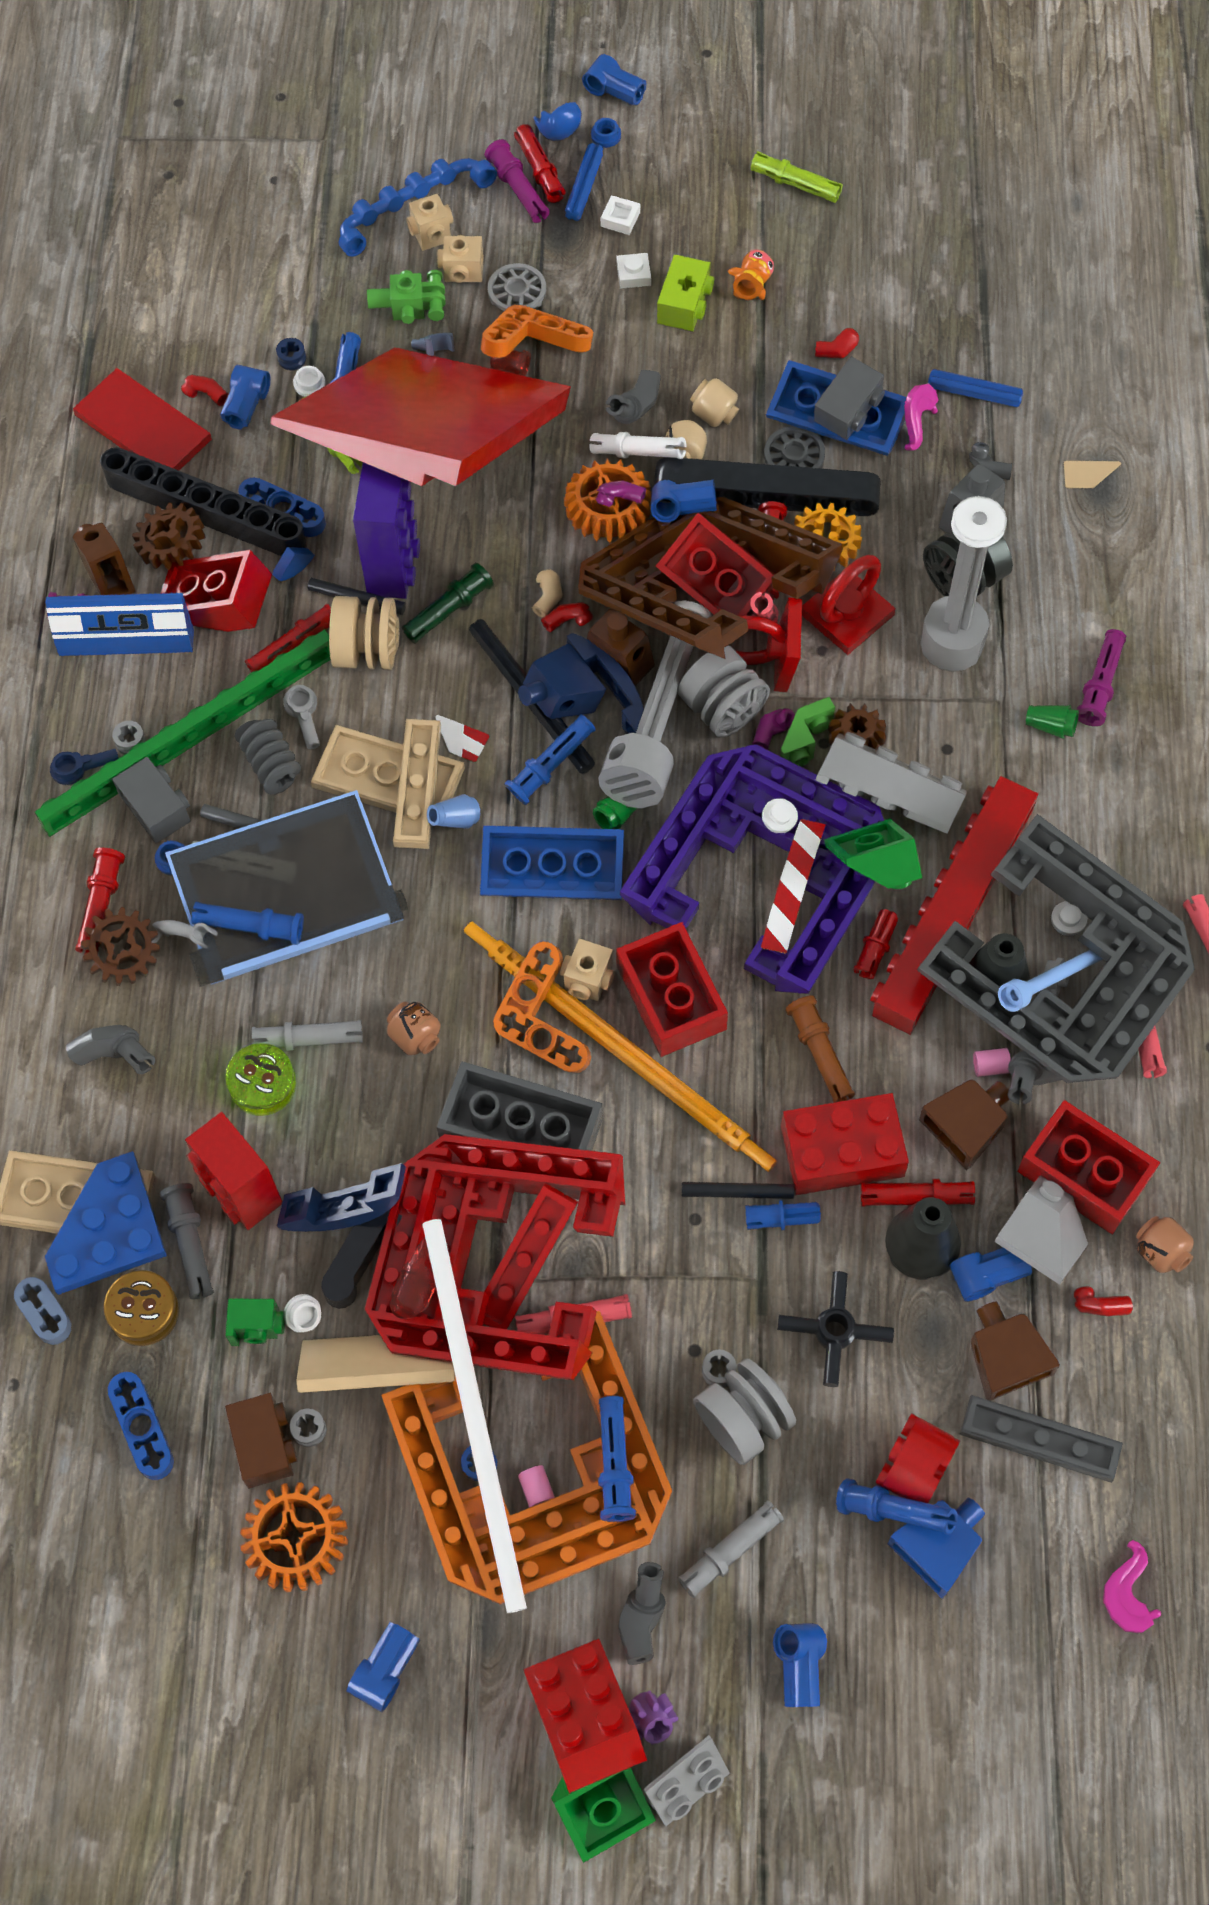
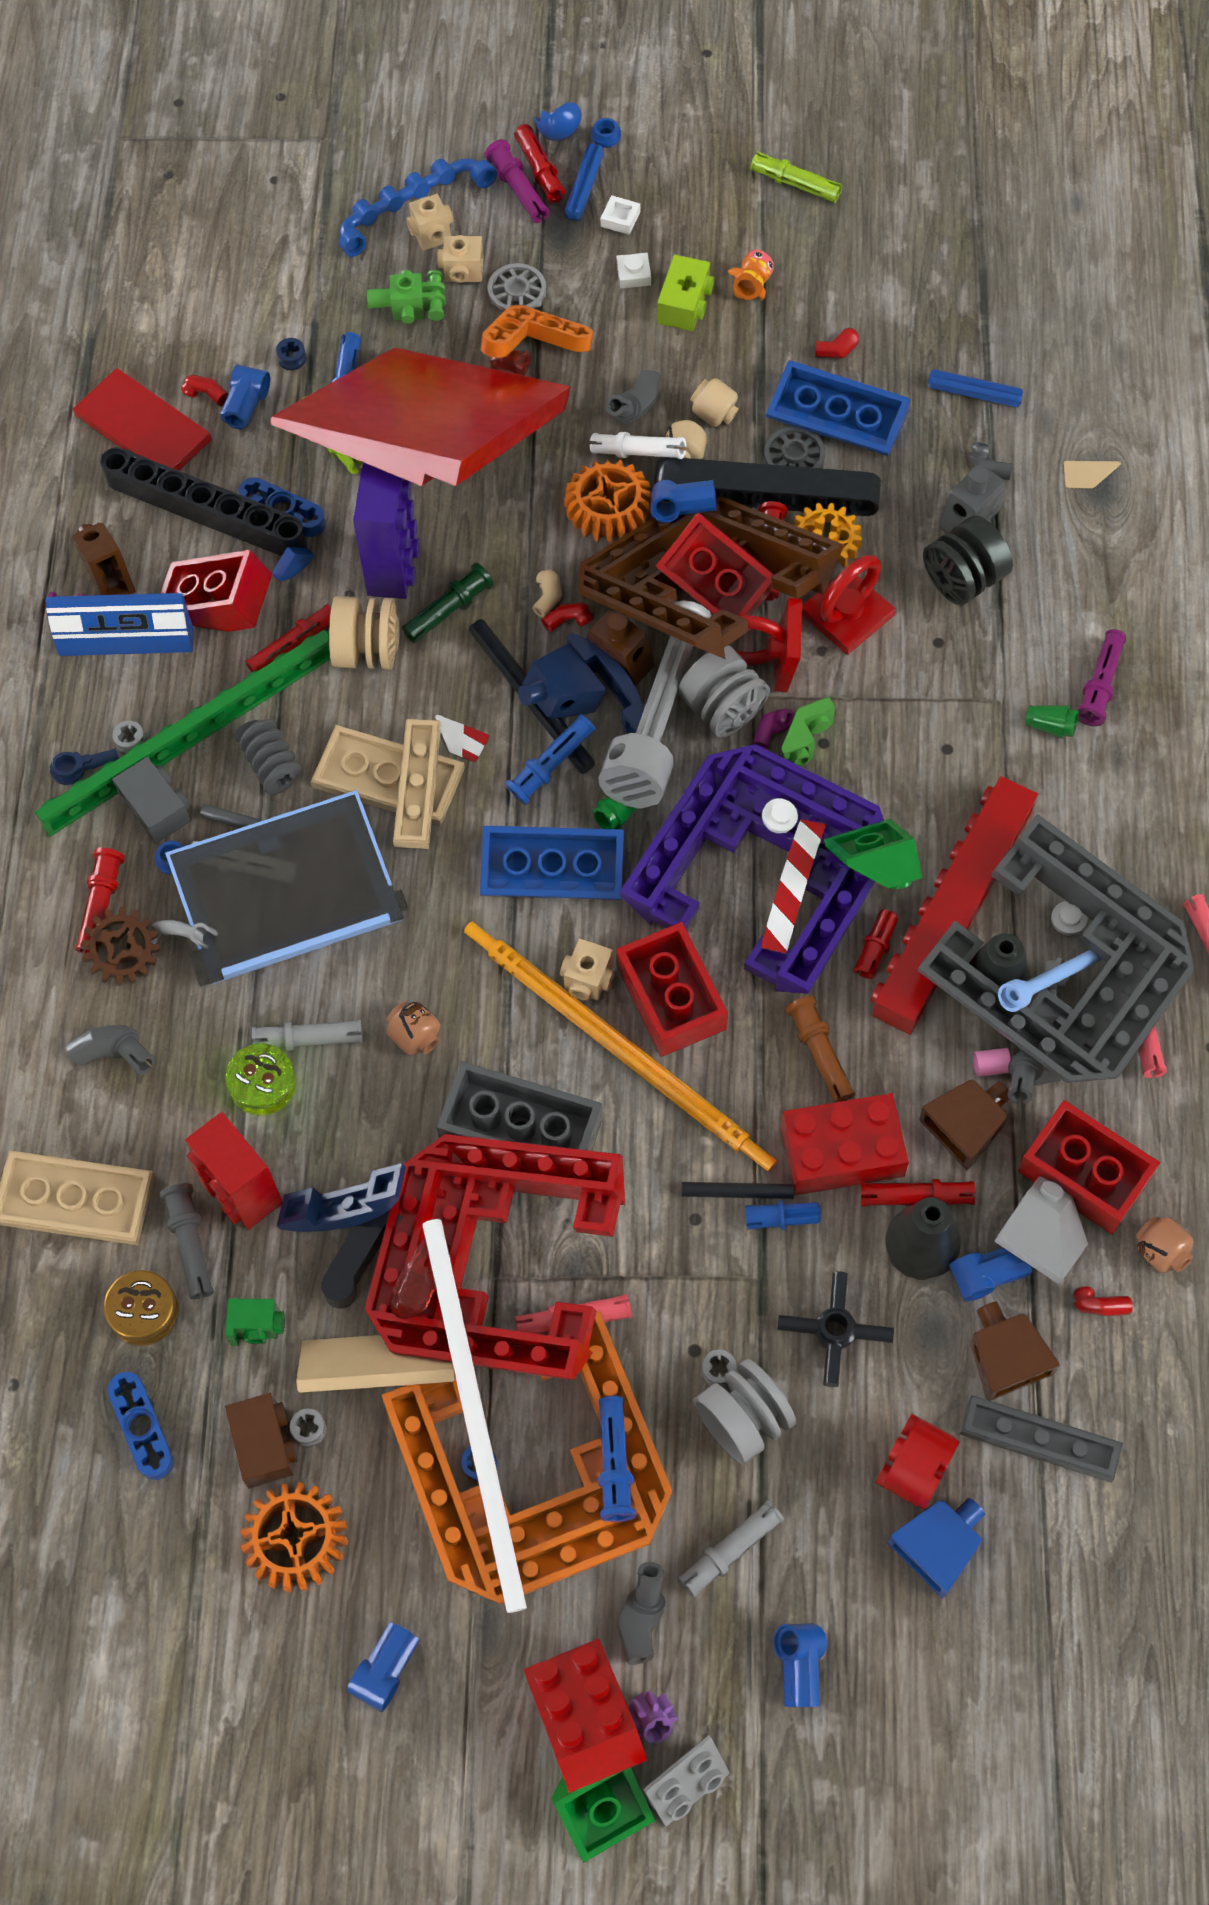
sand blue beam [14,1277,72,1345] -> none
blue plate [45,1151,167,1295] -> none
reddish brown gear [132,503,206,570] -> none
blue pin [191,902,304,945] -> none
light grey plate [283,685,320,749] -> none
white plate [283,1294,321,1332] -> none
white plate [293,366,326,397] -> none
black bar [308,577,406,615] -> none
sand blue piece [411,333,455,355] -> none
medium blue cone [427,794,480,829] -> none
red plate [483,1183,578,1329] -> none
orange beam [493,942,591,1073] -> none
bright pink hinge [518,1465,555,1508] -> none
blue piece [582,54,646,106] -> none
magenta arm [596,480,646,507] -> none
coral pin [750,592,779,623] -> none
dark grey brick [814,356,885,440] -> none
light grey wedge [815,732,967,834] -> none
reddish brown gear [828,703,886,750] -> none
blue pin [836,1478,957,1535] -> none
dark pink piece [904,383,939,451] -> none
light grey piece [920,496,1007,672] -> none
dark pink piece [1103,1540,1161,1633] -> none

